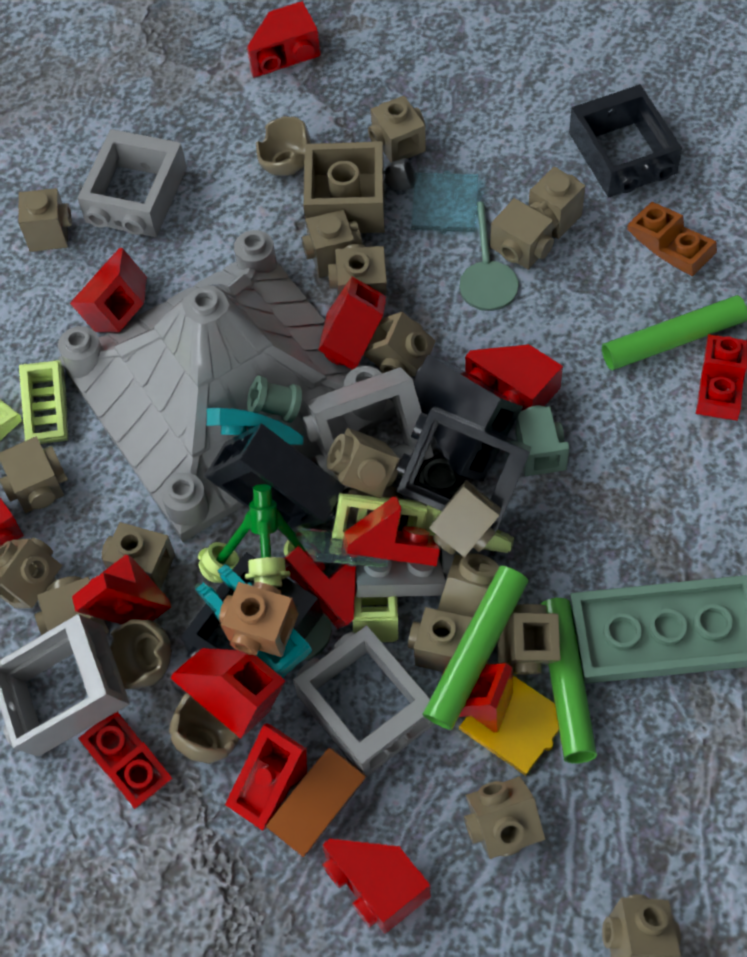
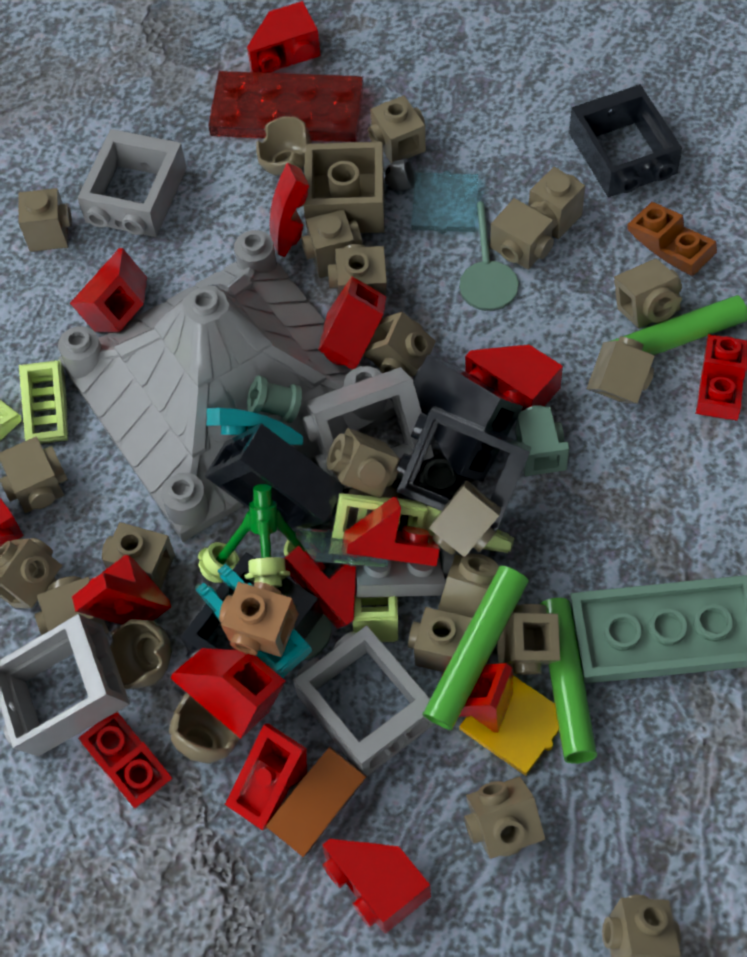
none -> clear red plate [208,71,364,142]
none -> red slope [269,163,309,257]
none -> dark tan brick [586,336,655,404]
none -> dark tan brick [614,258,682,329]

